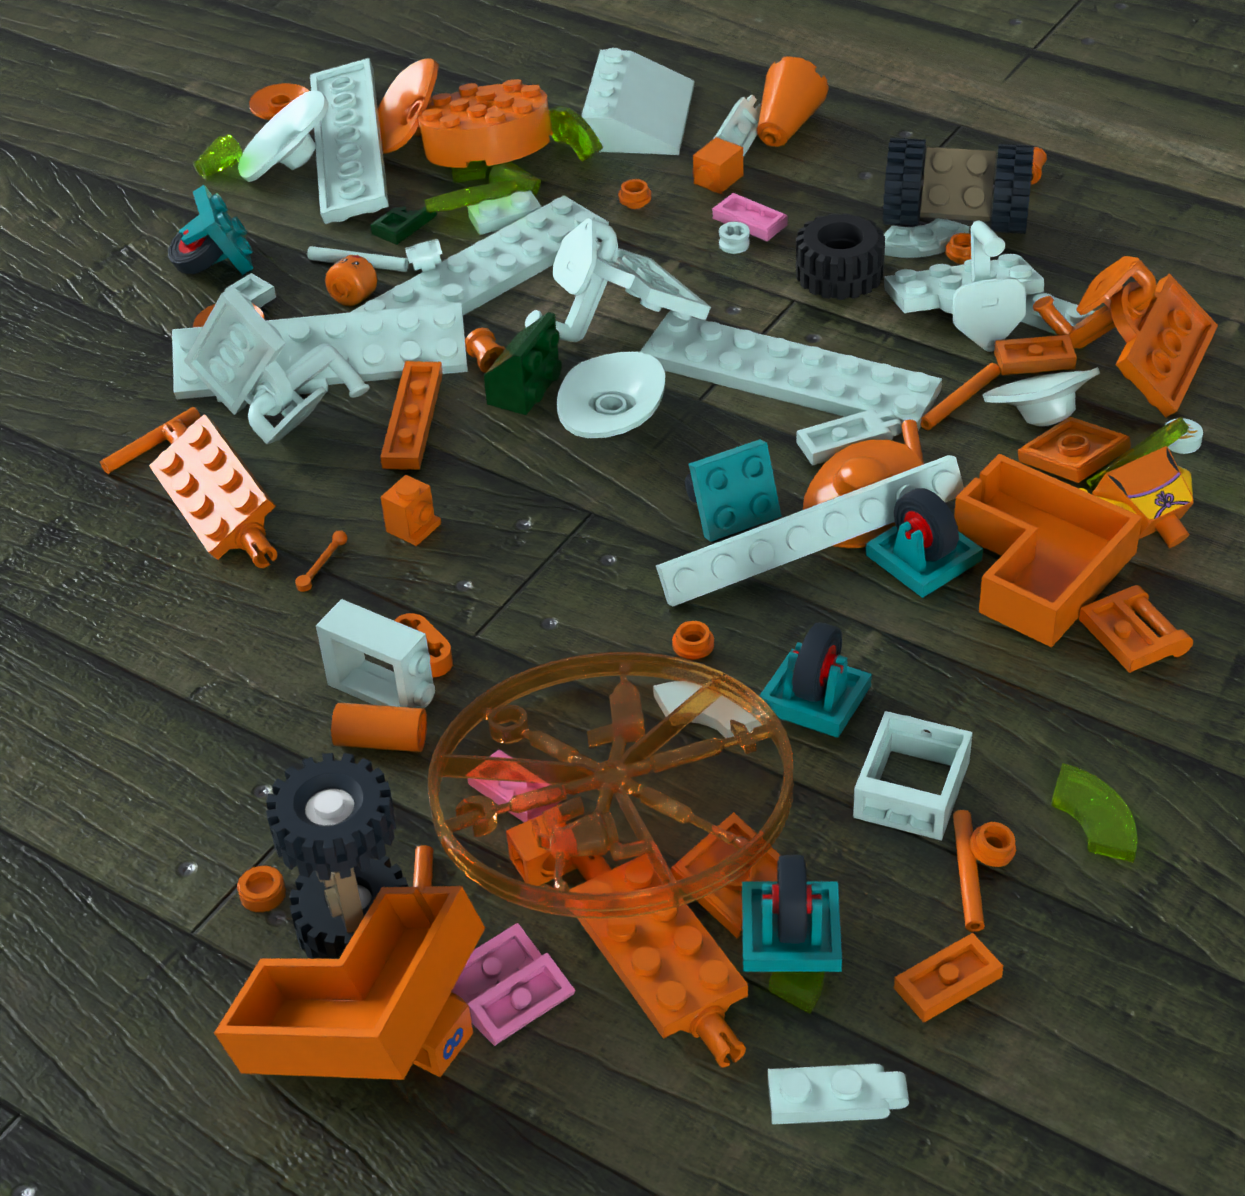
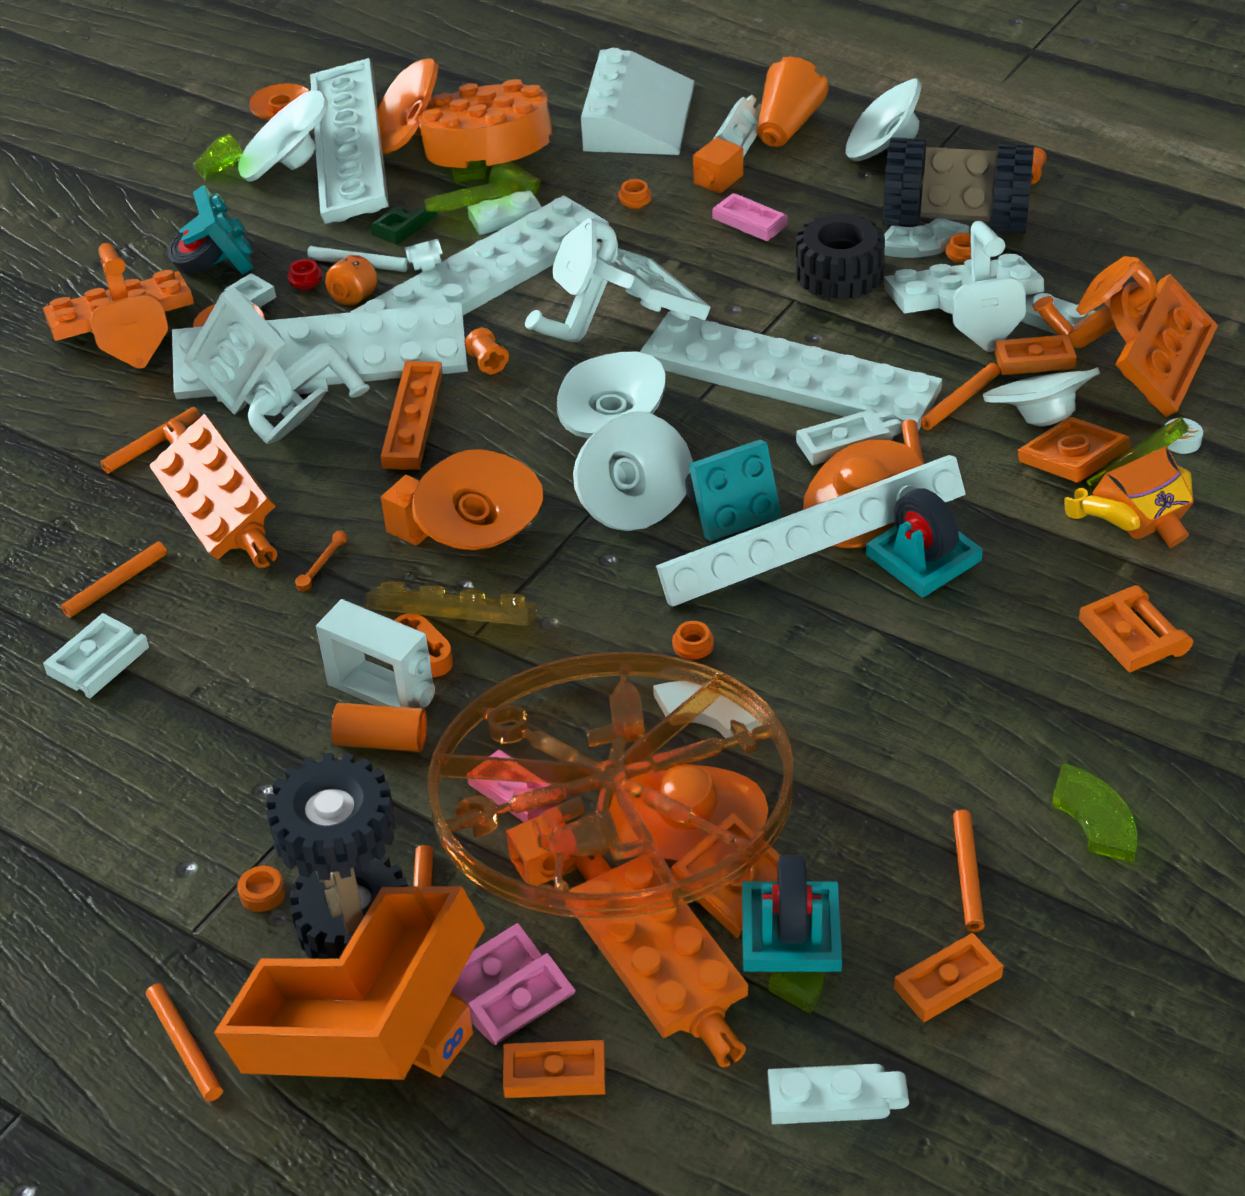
dark green slope [484,312,562,415] -> none
clear neon green tile [549,106,603,161] -> none
light aqua bush [719,222,750,254] -> none
teal plate [757,623,872,738] -> none
light aqua window [853,711,973,841] -> none
orange piece [954,454,1142,648] -> none
orange plate [969,822,1016,867] -> none
none -> orange plate [43,243,194,369]
none -> light aqua plate [43,613,149,698]
none -> orange piece [61,541,167,618]
none -> orange bar [146,983,223,1102]
none -> red plate [287,259,322,290]
none -> clear yellow plate [366,581,537,626]
none -> orange hat [412,449,543,550]
none -> orange plate [503,1040,606,1098]
none -> light aqua hat [573,411,693,531]
none -> orange hat [606,764,768,866]
none -> light aqua hat [846,78,922,161]

